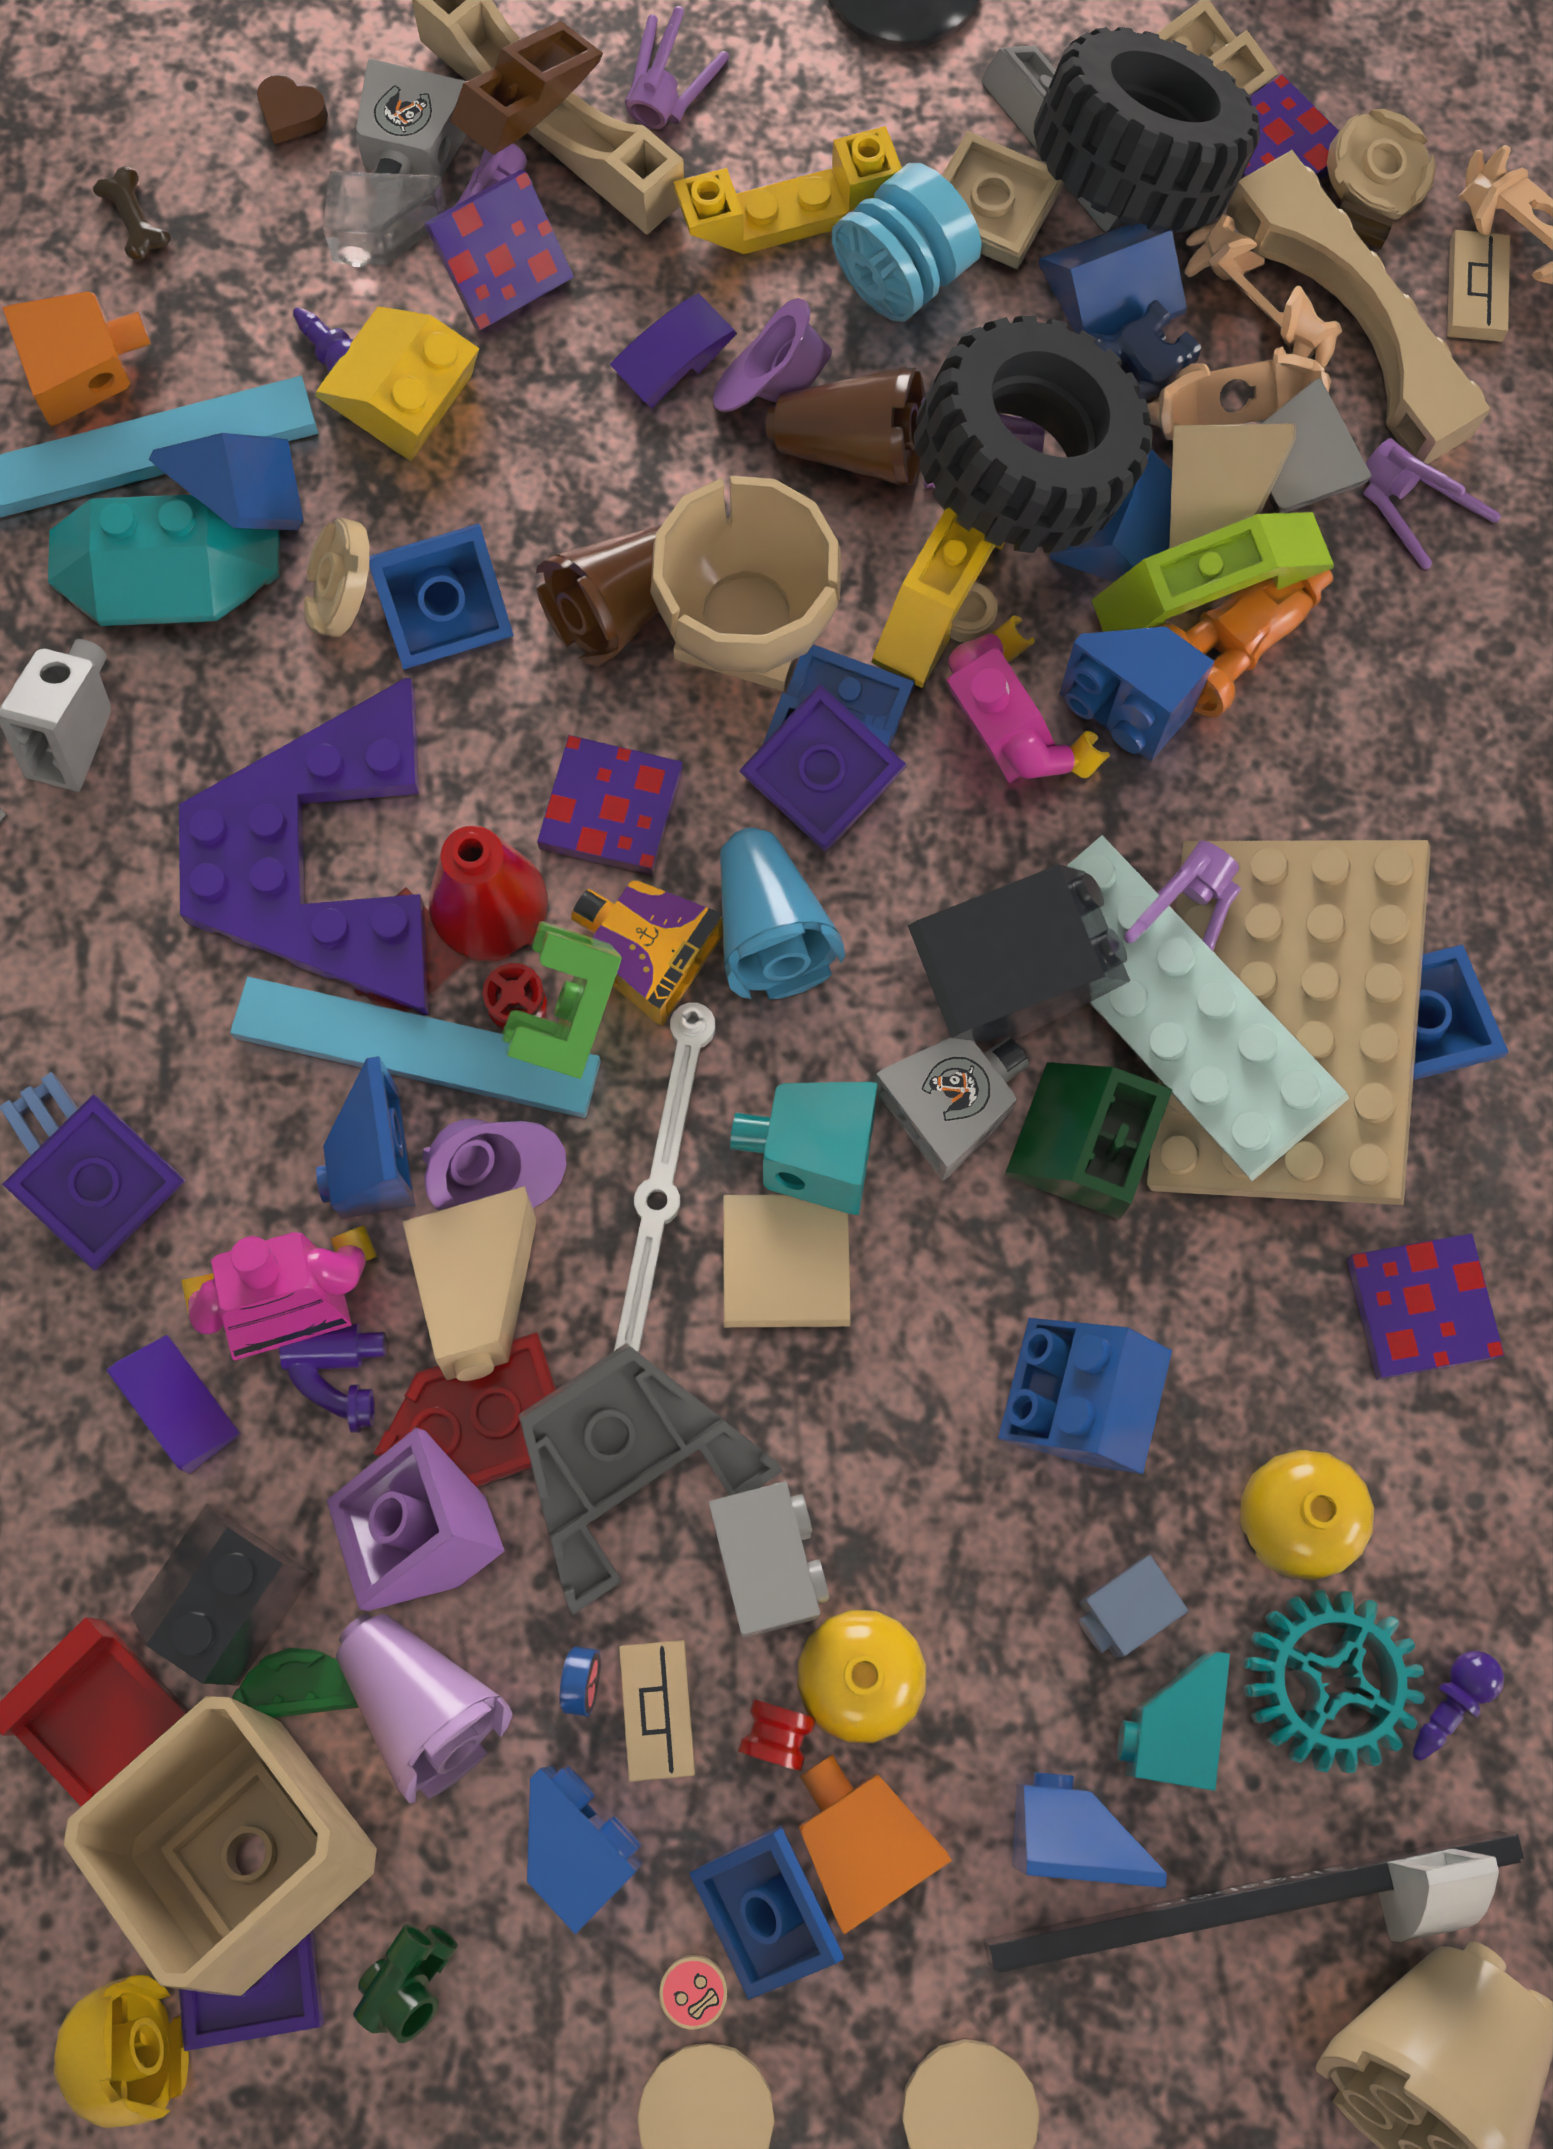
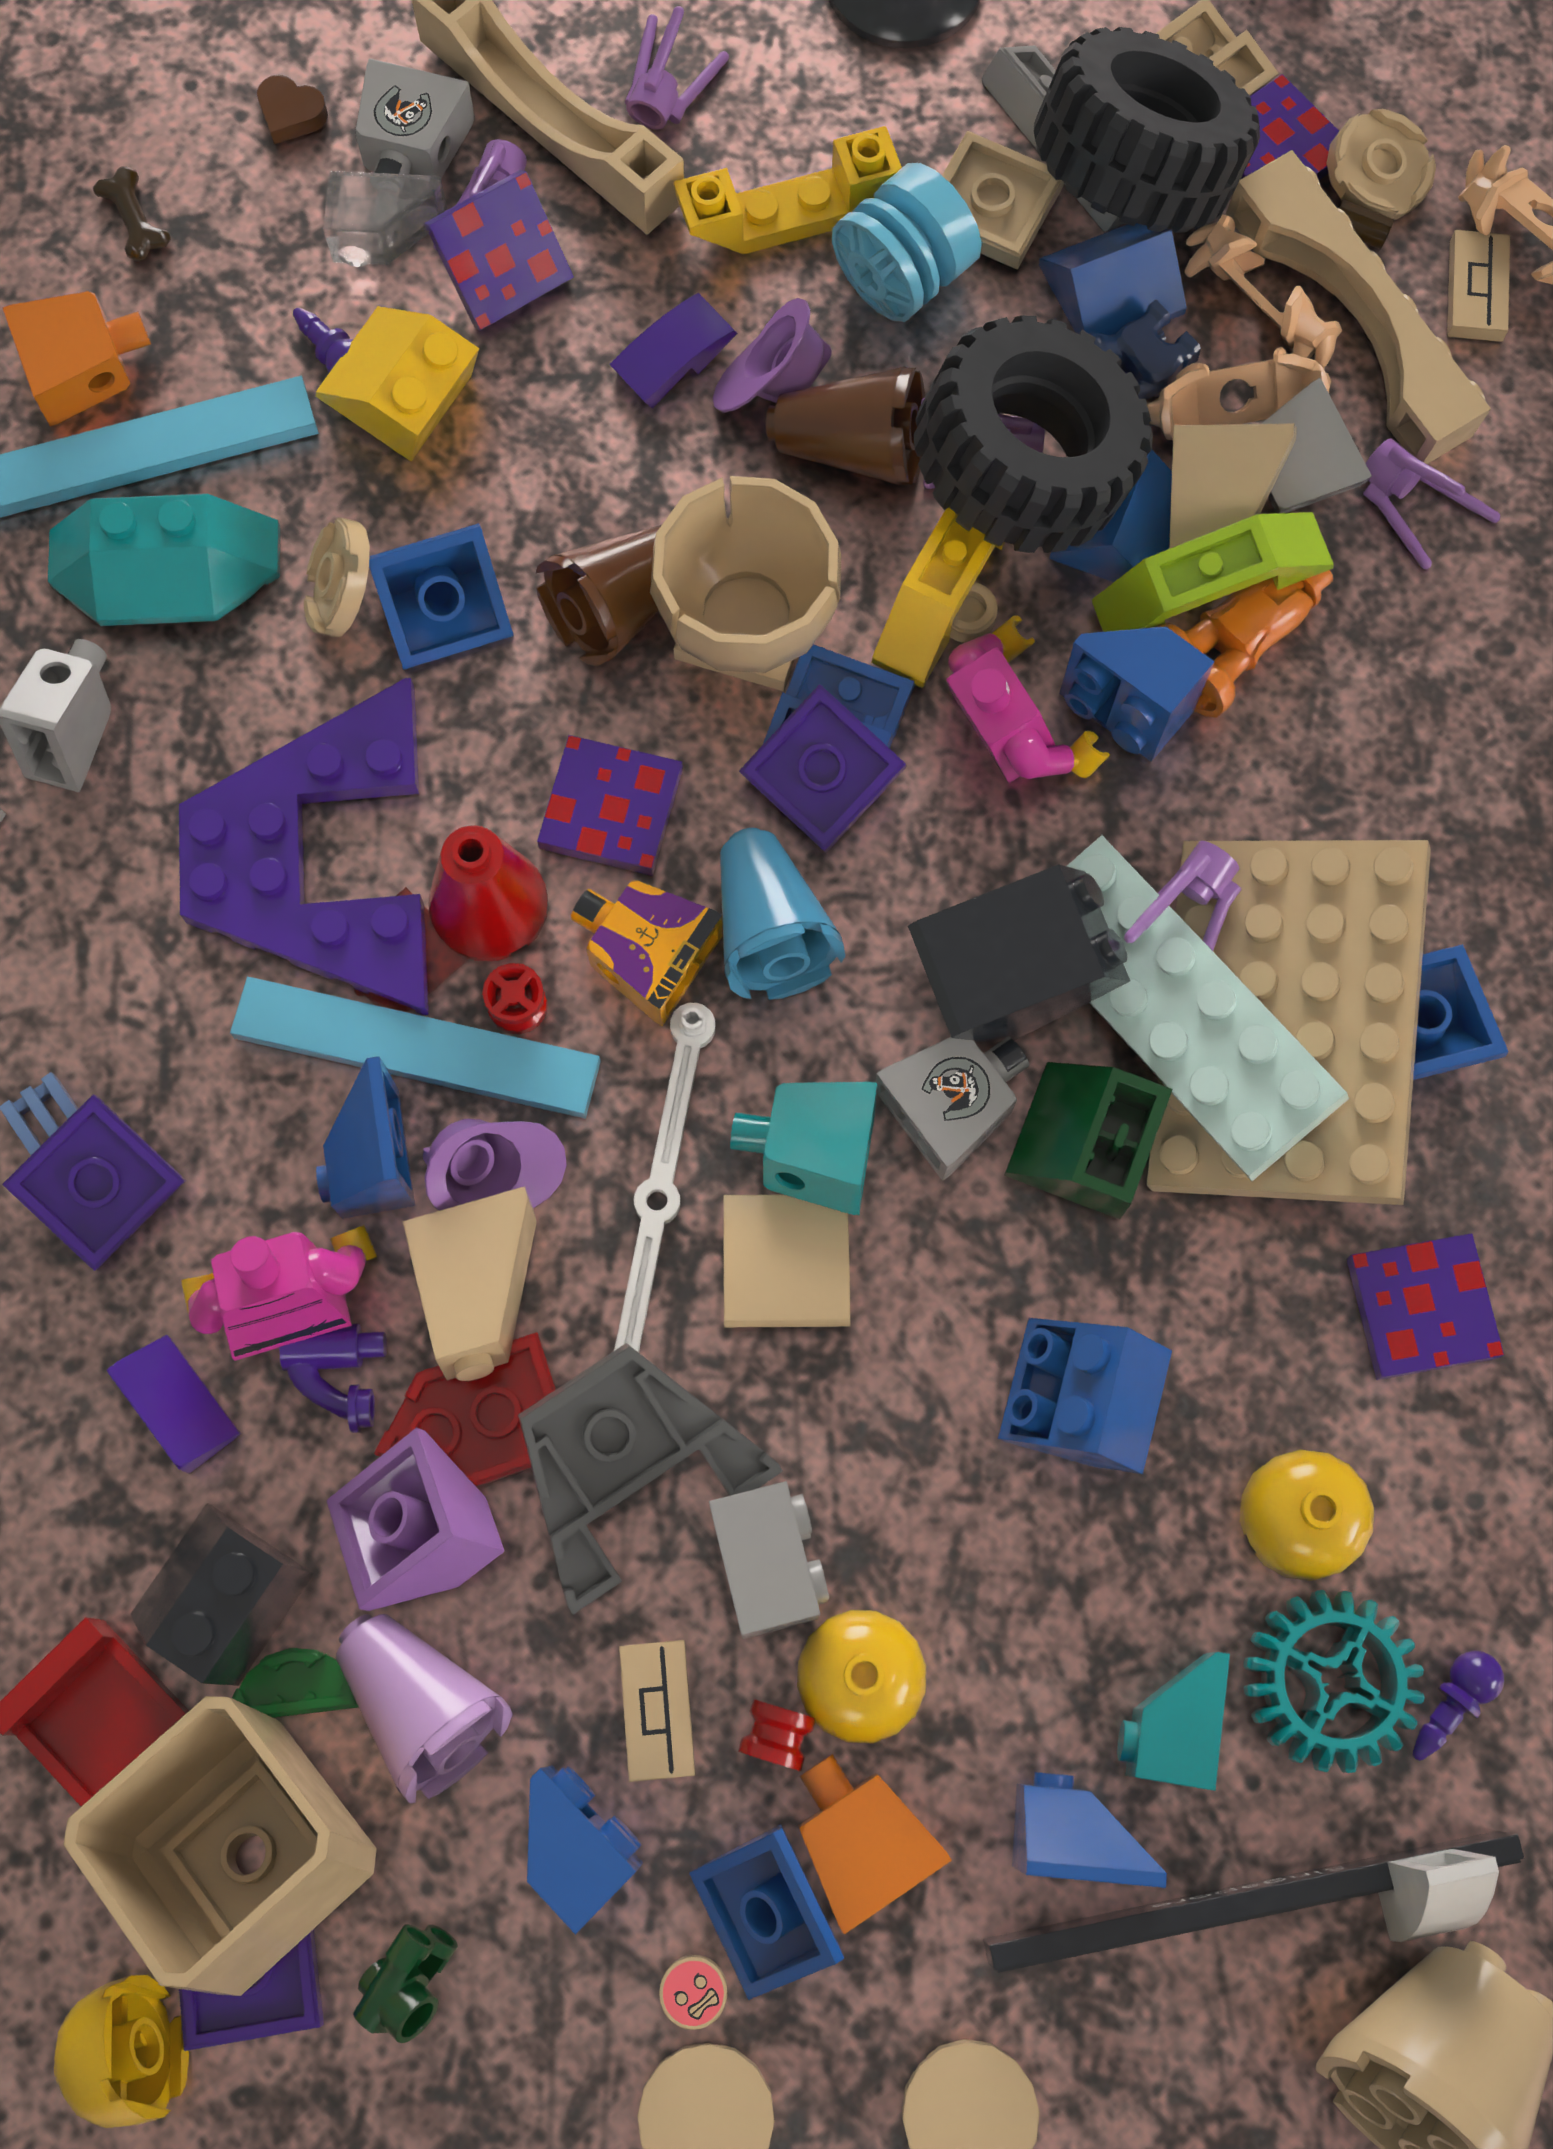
blue slope [148,433,304,530] -> none
reddish brown slope [450,20,603,155] -> none
bright green panel [501,921,622,1079] -> none
blue tile [559,1646,601,1717] -> none
sand blue brick [1078,1555,1189,1658] -> none

